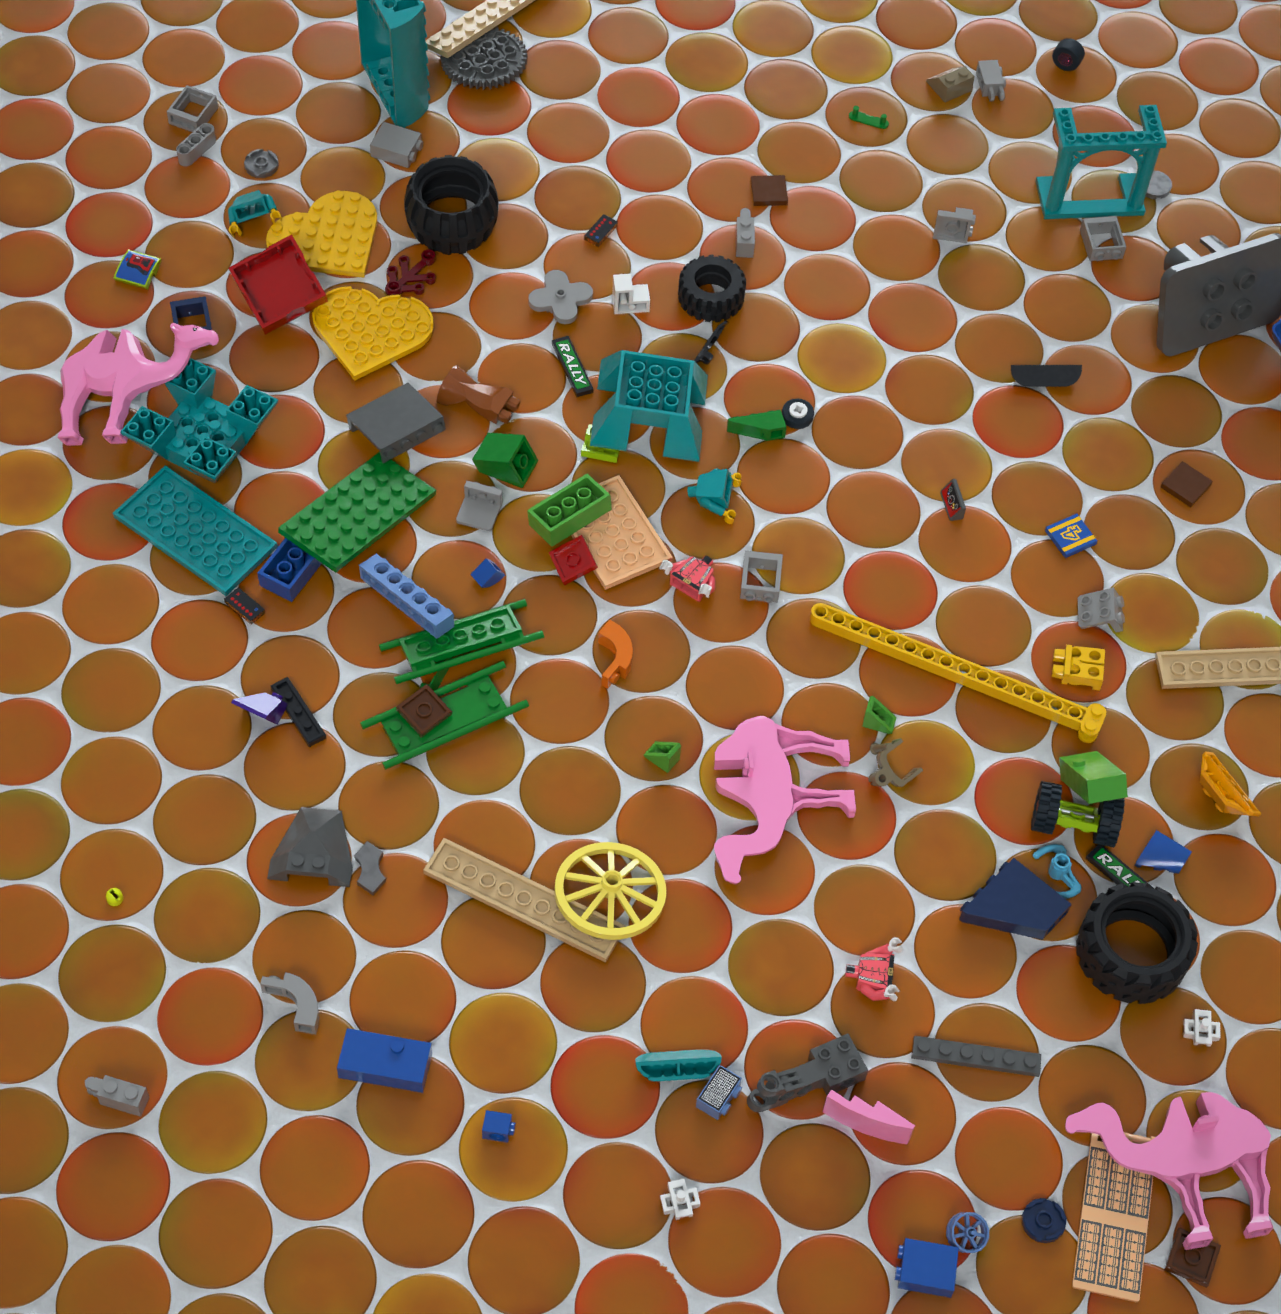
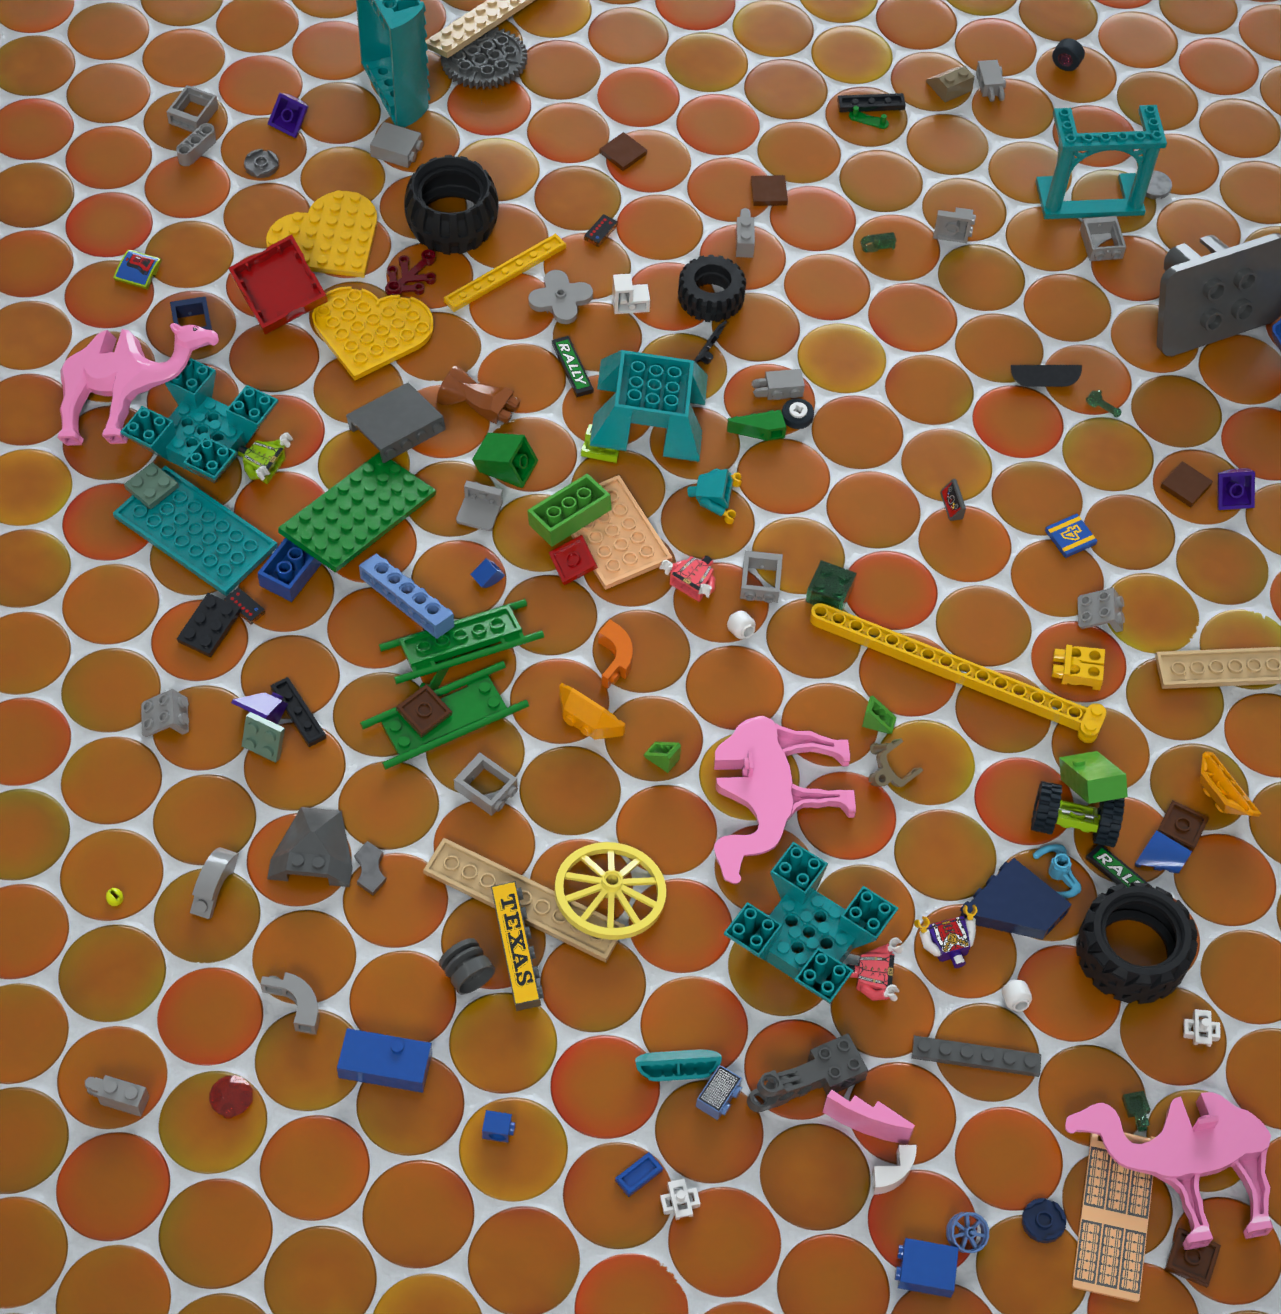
teal torso [228,190,282,237] -> none
none -> sand green plate [124,462,179,510]
none -> light grey bracket [141,689,189,737]
none -> black plate [177,593,242,657]
none -> light grey arch [190,847,239,919]
none -> clear red dish [209,1075,253,1119]
none -> lime torso [238,432,293,484]
none -> sand green plate [242,712,285,763]
none -> dark purple slope [268,92,309,138]
none -> dark grey wheel [439,938,495,995]
none -> yellow tile [443,233,566,312]
none -> light grey window [454,752,518,816]
none -> brick [491,881,544,1011]
none -> light orange wedge [559,683,625,740]
none -> reddish brown tile [599,132,647,171]
none -> blue tile [615,1152,663,1197]
none -> teal slope [723,842,899,1004]
none -> white head [727,611,756,639]
none -> light grey hinge [751,369,805,400]
none -> clear green brick [805,560,857,611]
none -> black plate [837,93,906,112]
none -> clear green piece [860,232,896,252]
none -> white brick [872,1145,916,1195]
none -> torso [914,905,977,968]
none -> white head [1002,979,1032,1012]
none -> clear green piece [1086,390,1122,417]
none -> clear green plate [1122,1091,1151,1132]
none -> reddish brown tile [1157,800,1209,852]
none -> dark purple slope [1218,468,1255,510]

